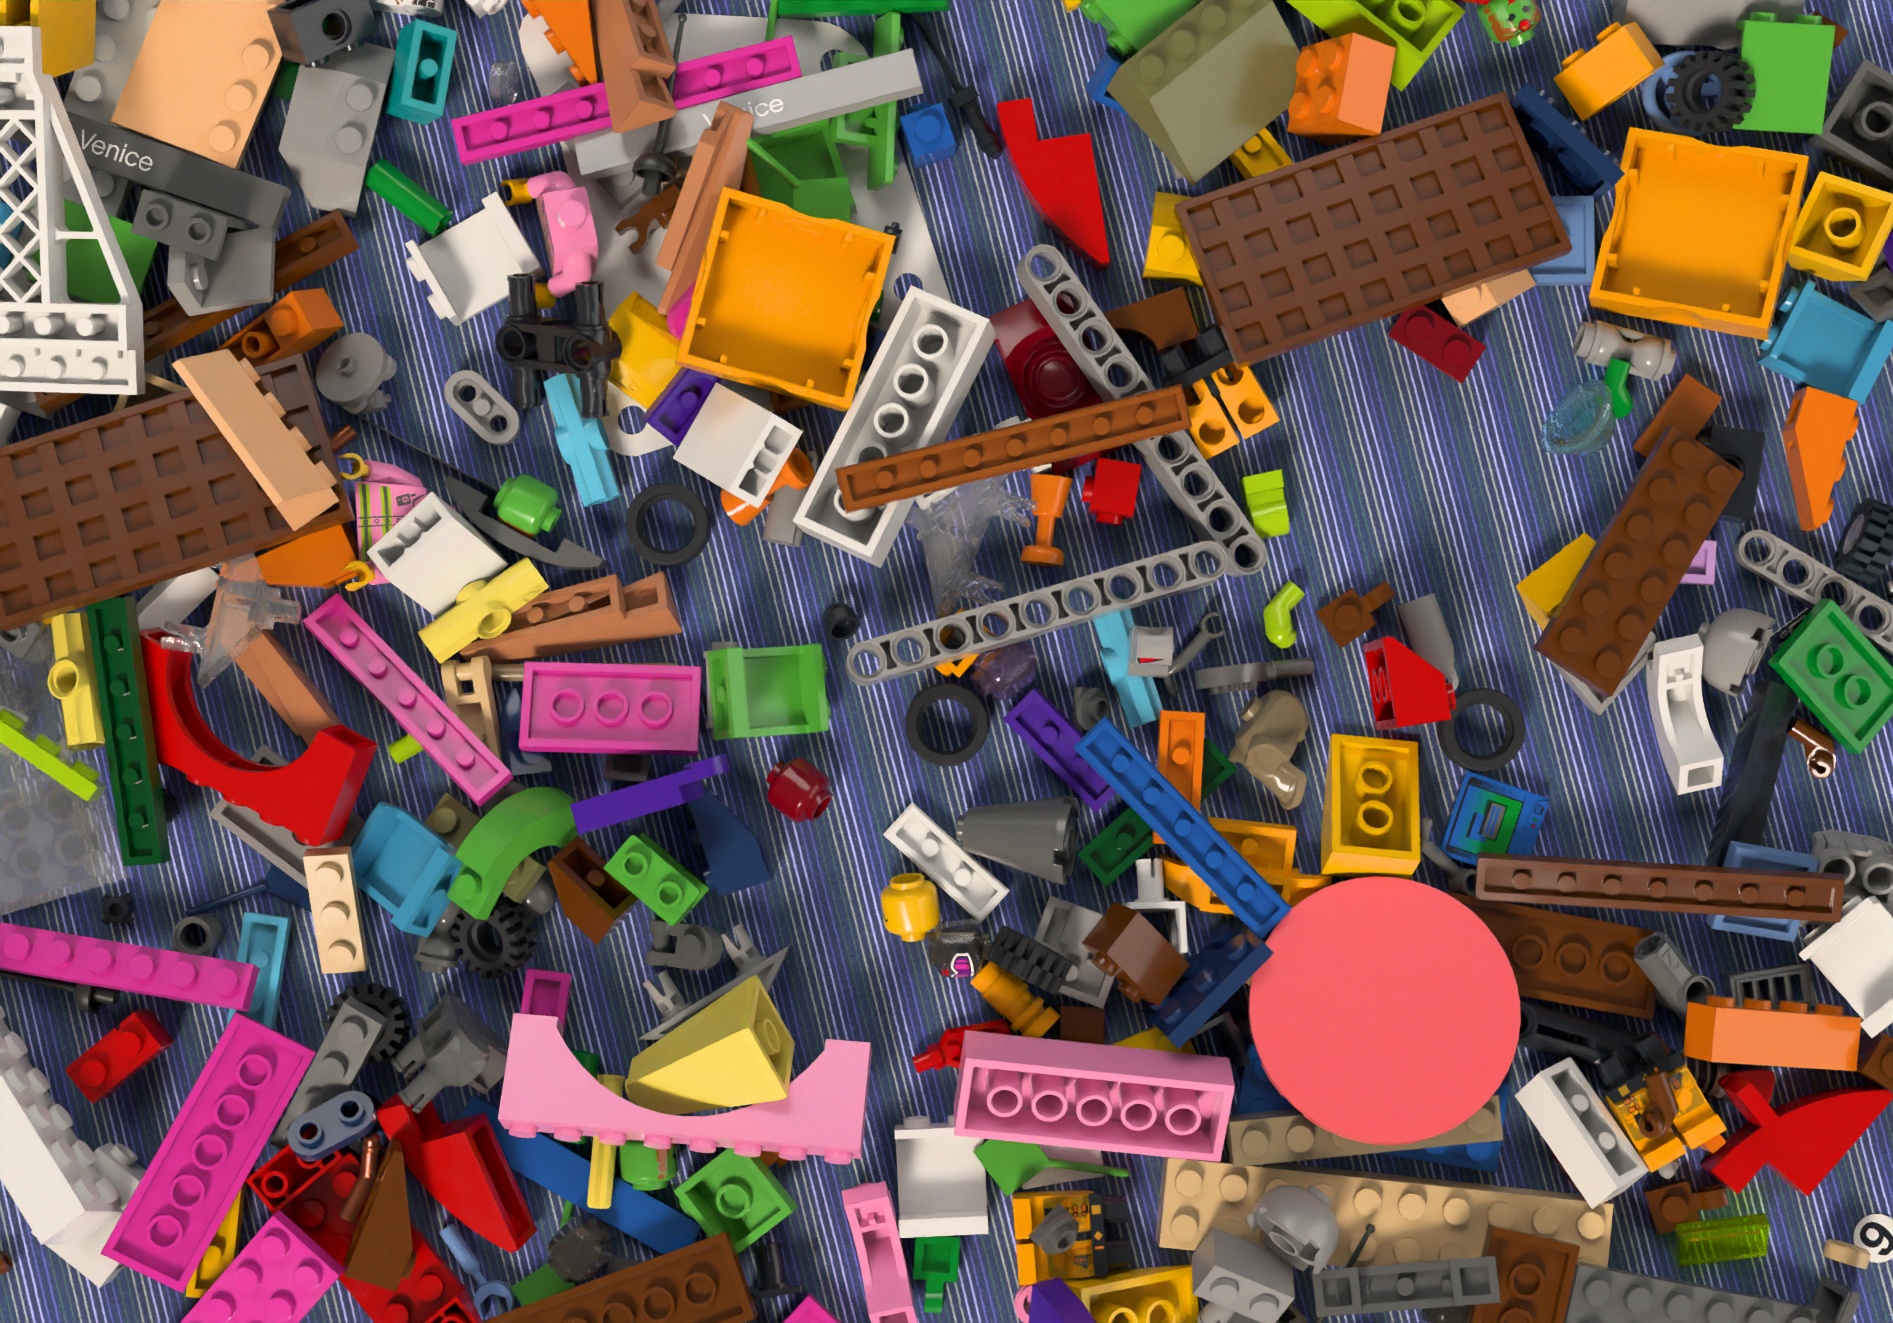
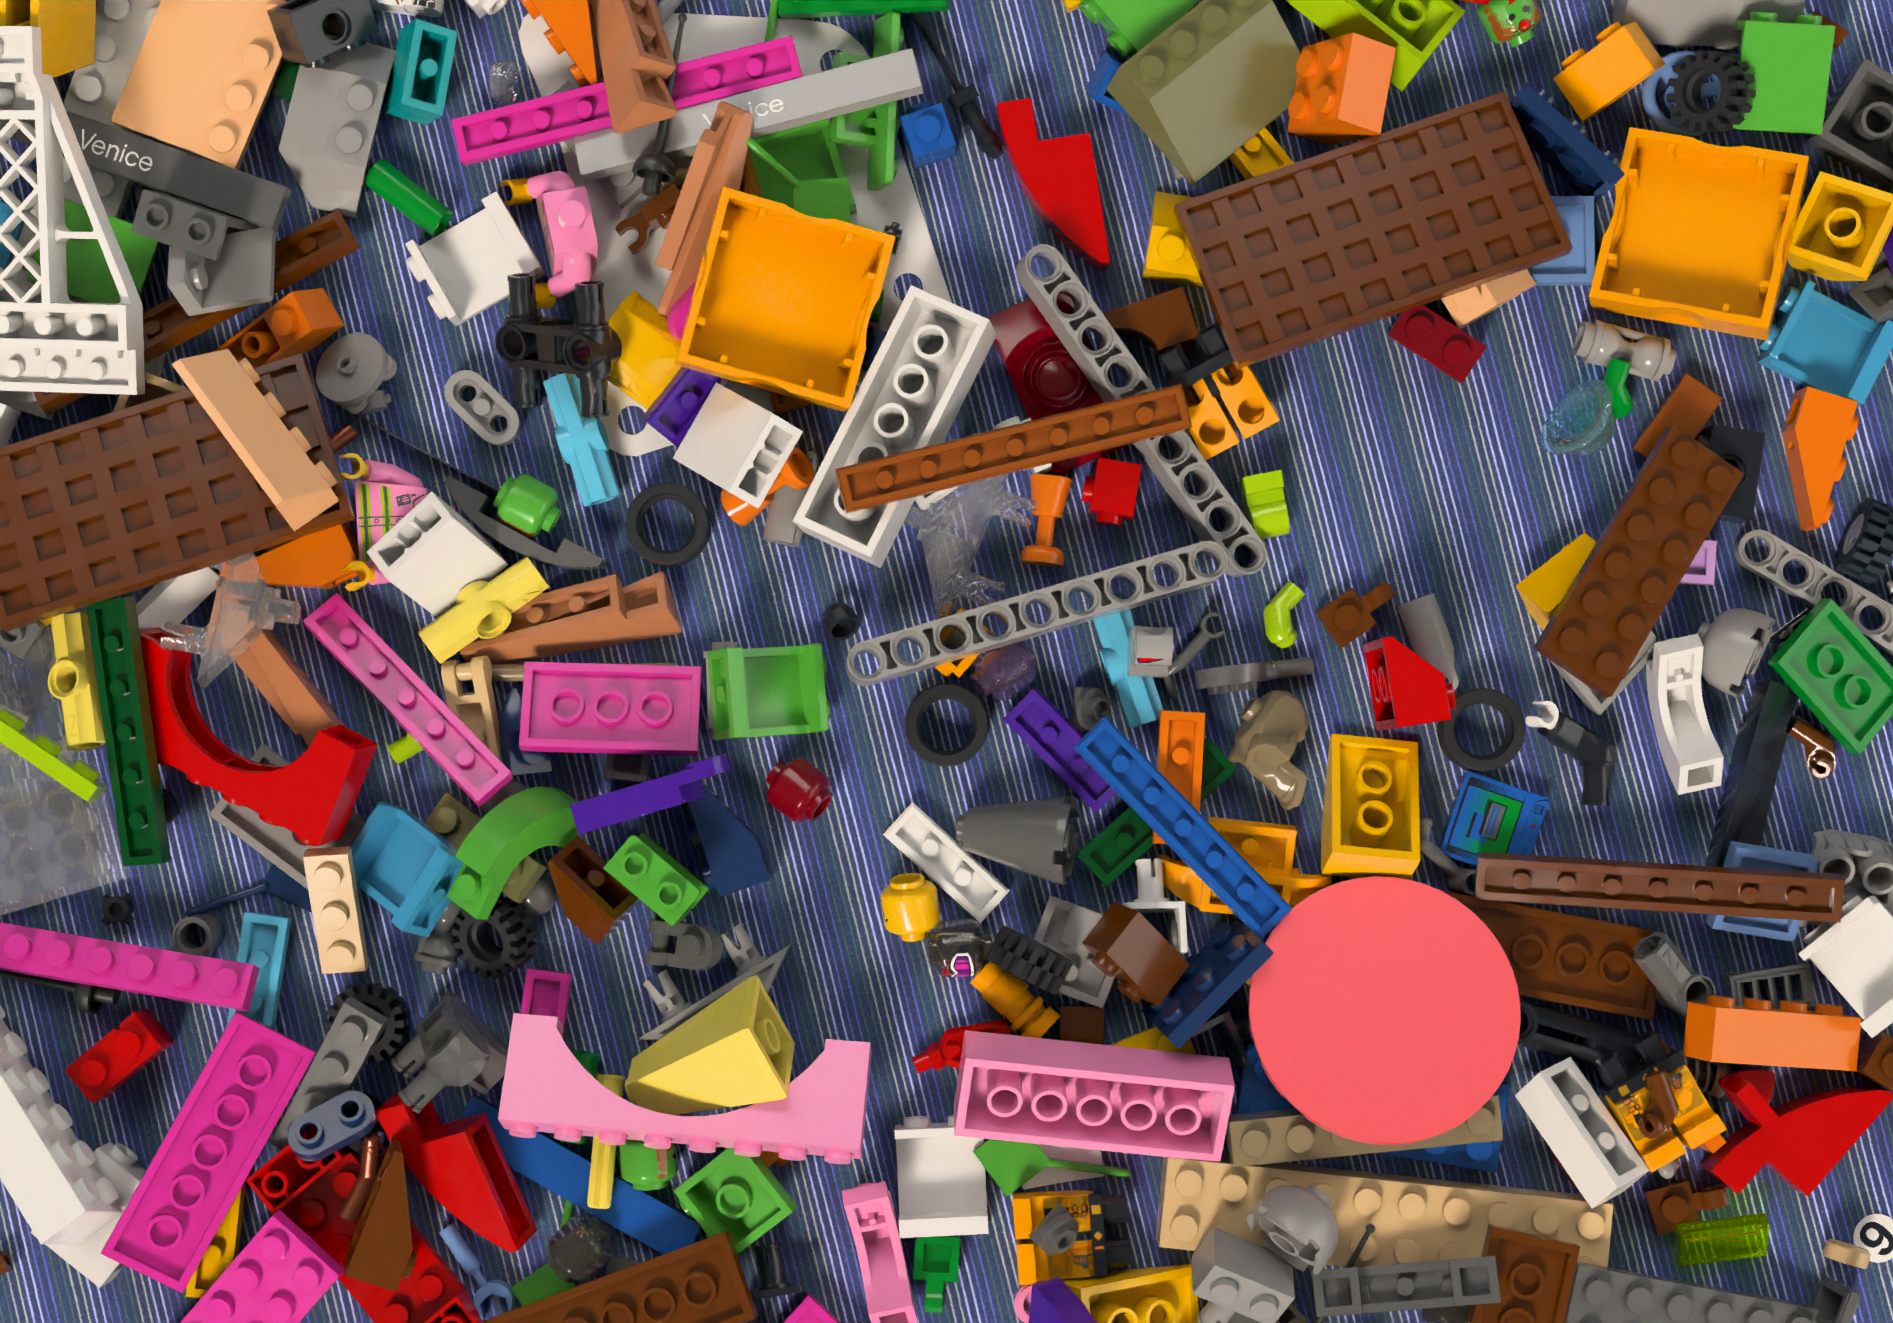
none -> black arm [1526,701,1618,806]

